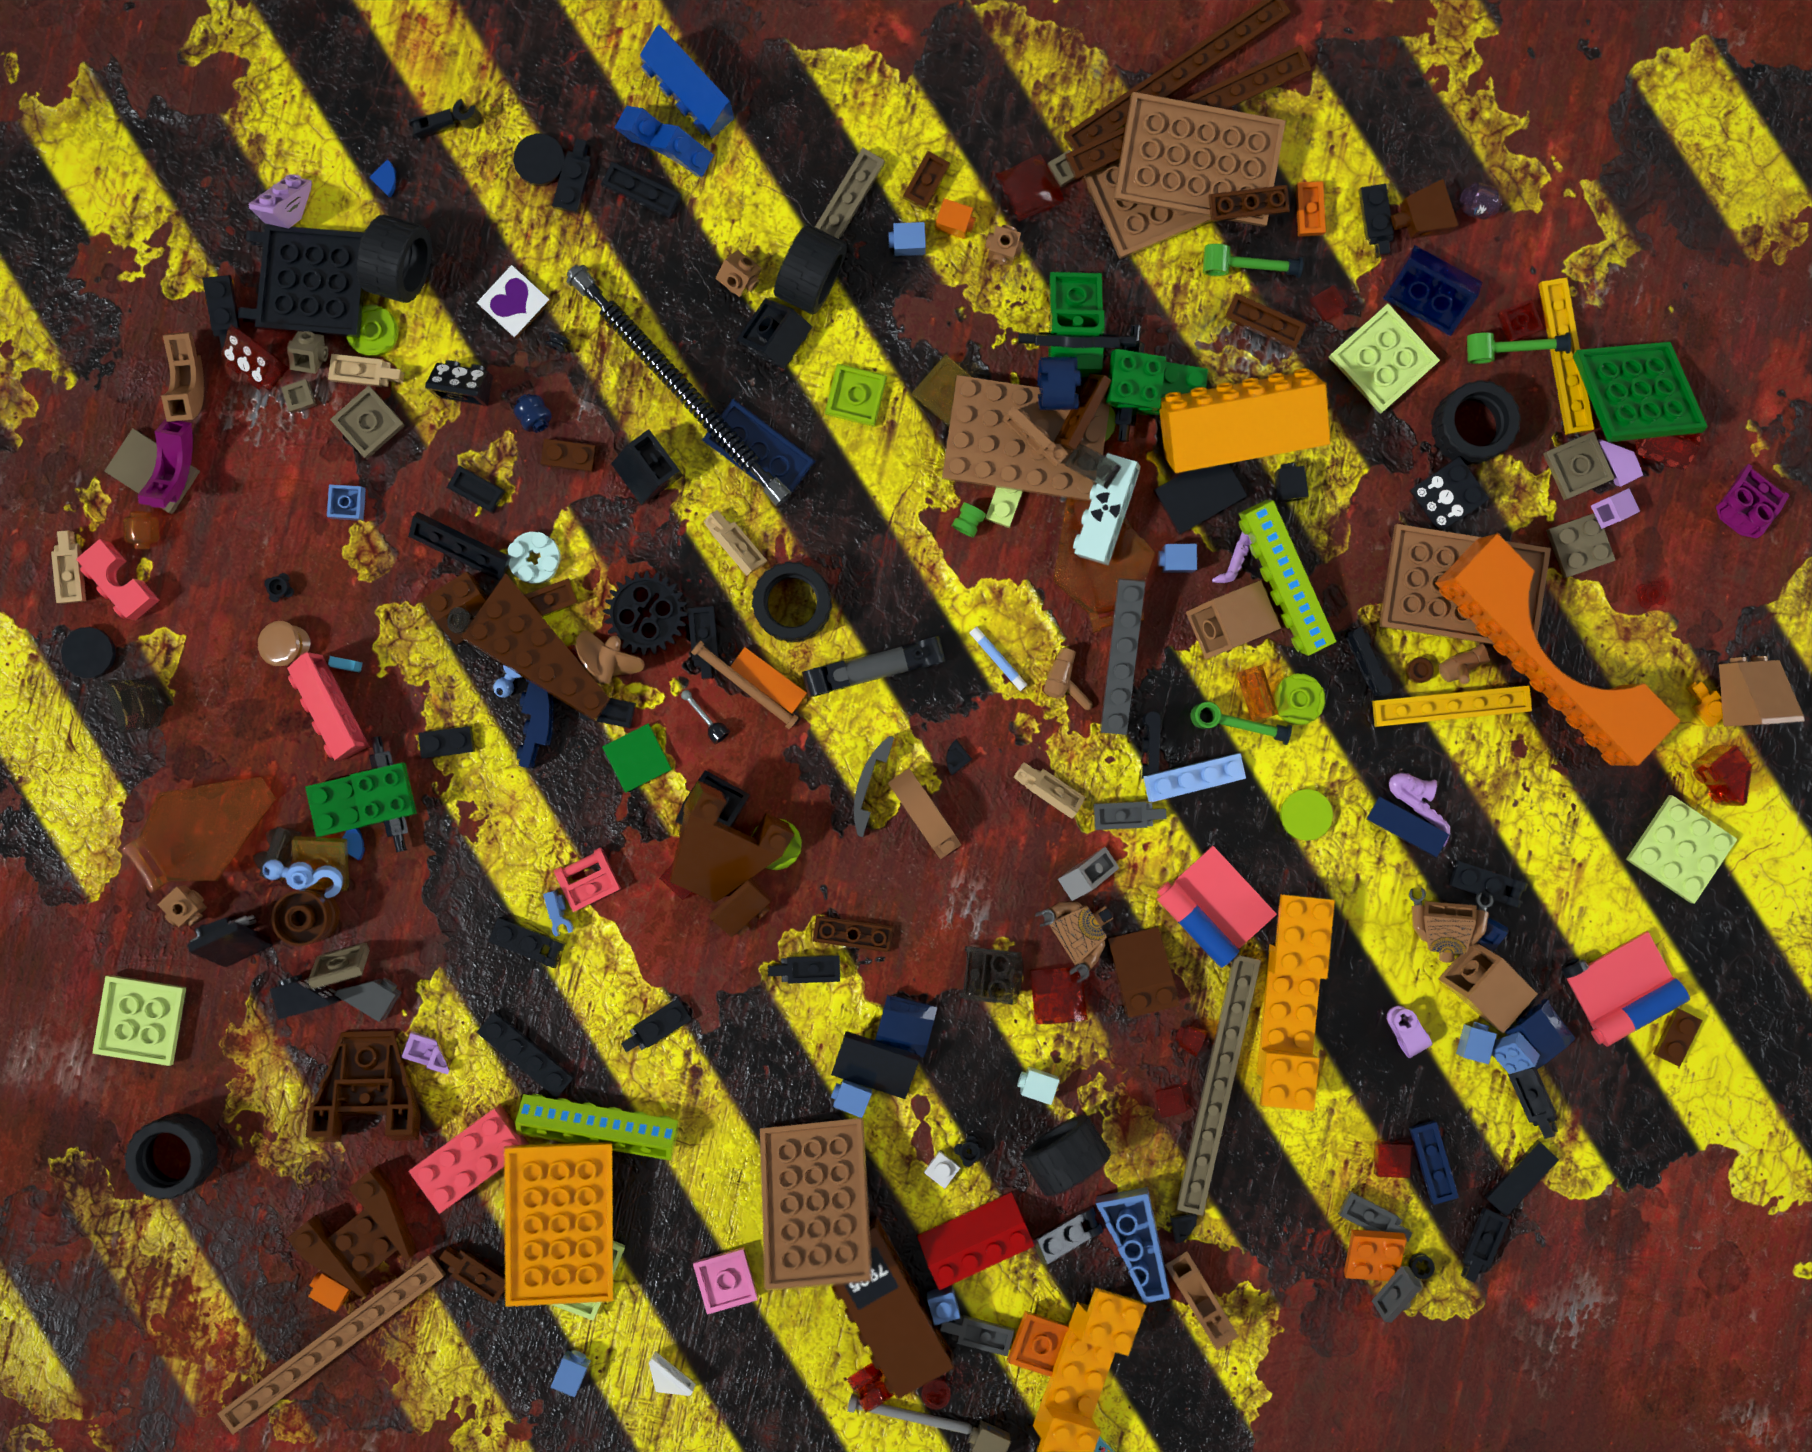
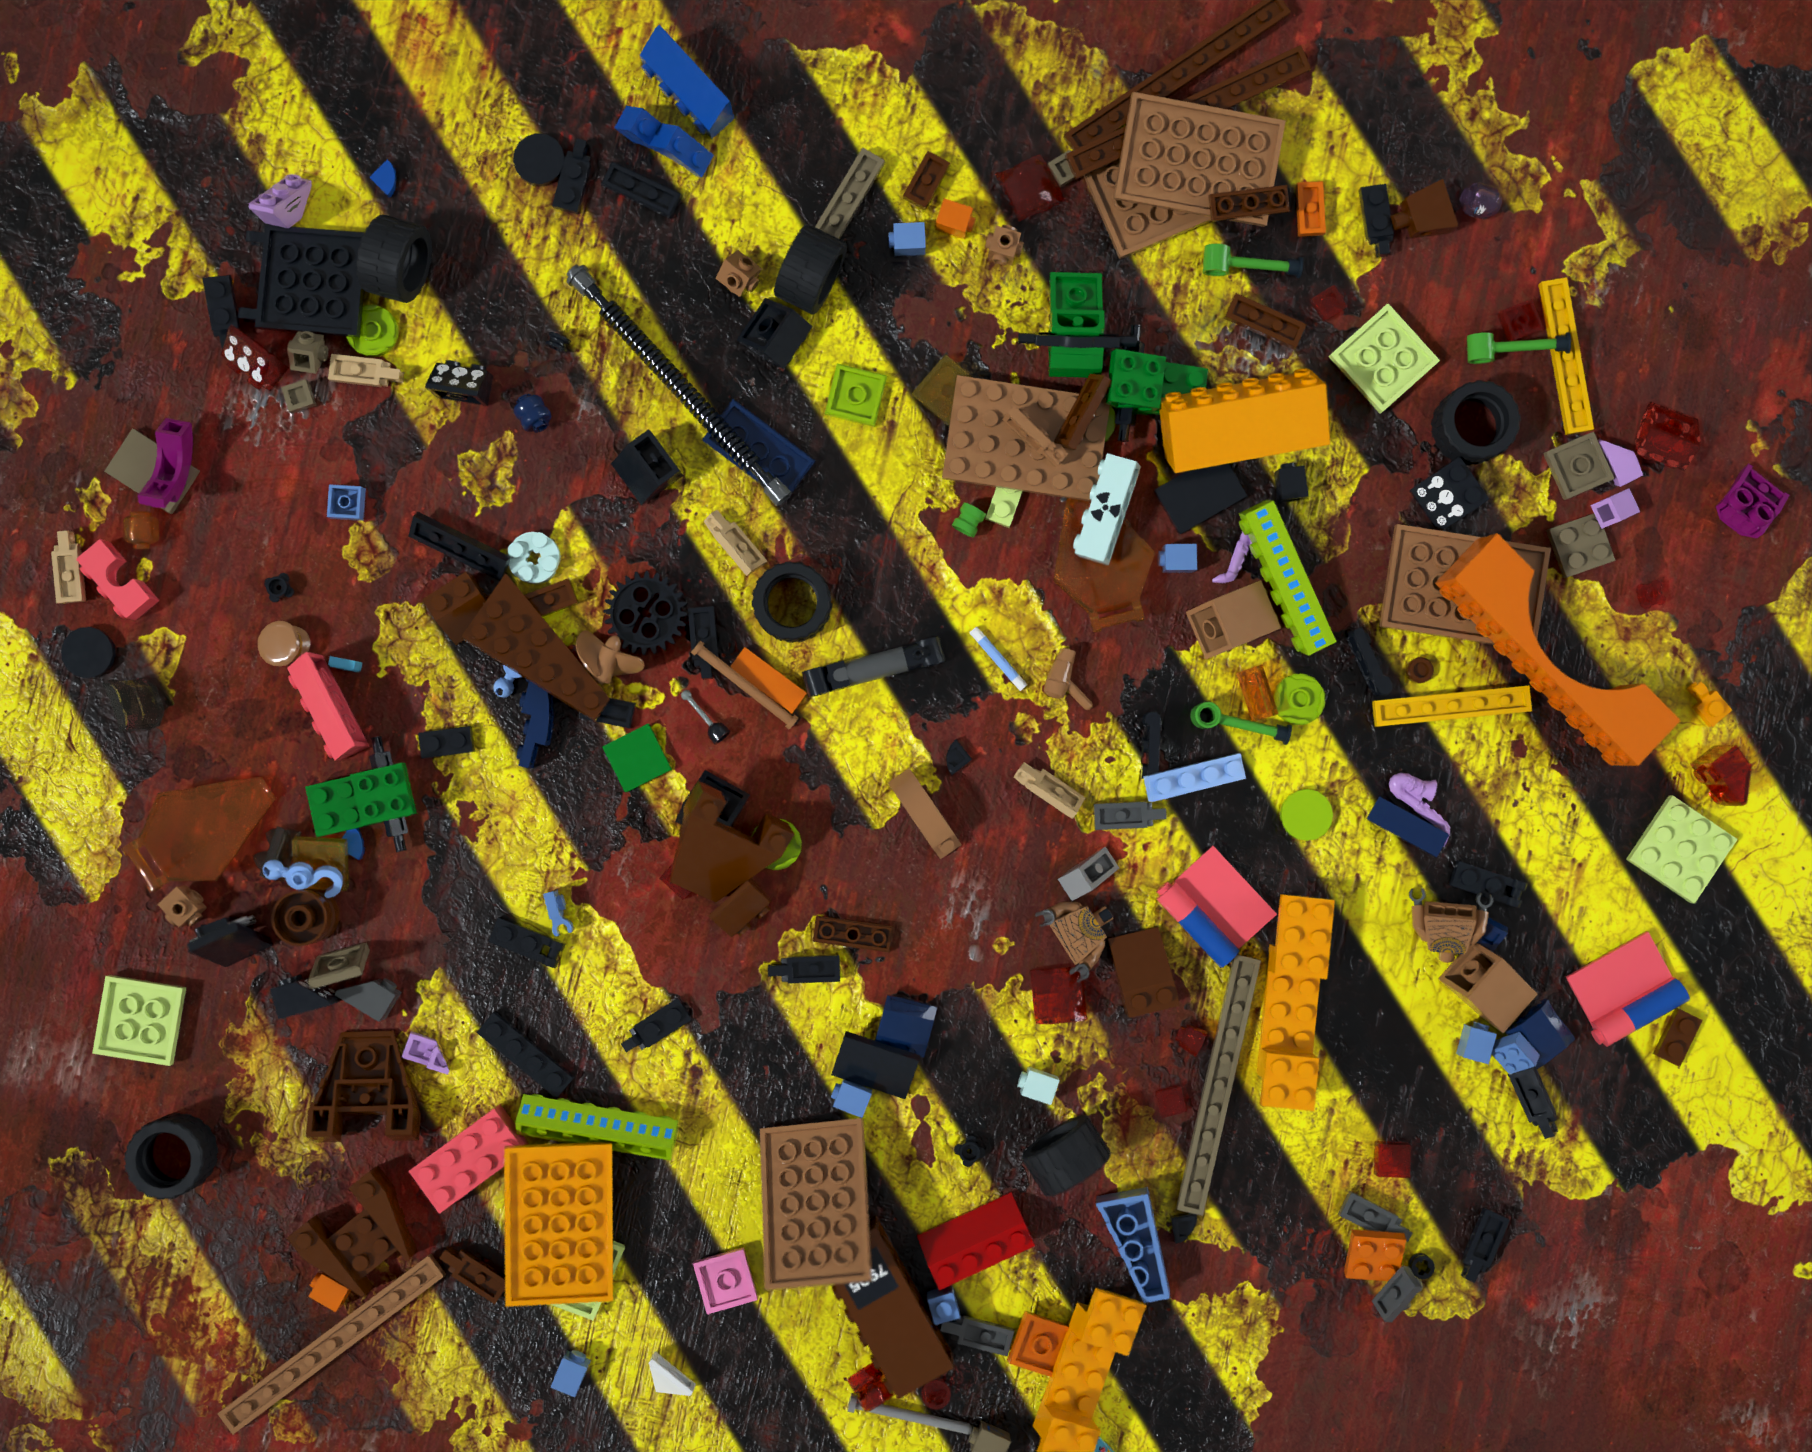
medium nougat arch [161,331,204,422] -> none
dark tan plate [330,385,405,459] -> none
black piece [409,99,482,139] -> none
black tile [446,465,506,513] -> none
clear smoke plate [447,607,475,634] -> none
tile [477,265,551,339] -> none
reddish brown plate [540,439,597,473] -> none
coral plate [554,847,621,912] -> none
dark grey slope [854,736,894,837] -> none
white plate [924,1150,960,1189] -> none
clear smoke slope [960,946,1024,1005] -> none
plate [1032,1206,1104,1264] -> none
dark blue brick [1037,356,1080,410] -> none
clear smoke plate [1065,443,1121,489] -> none
dark grey plate [1100,578,1145,735] -> none
medium nougat arch [1165,1252,1239,1351] -> none
clear blue slope [1383,245,1483,336] -> none
lavender piece [1387,1006,1432,1058] -> none
dark blue plate [1409,1120,1459,1205] -> none
medium nougat piece [1439,644,1490,684] -> none
black tile [1485,1140,1559,1216] -> none
black tile [1561,957,1589,978] -> none
green plate [1573,342,1708,442] -> none
medium nougat slope [1719,656,1804,727] -> none

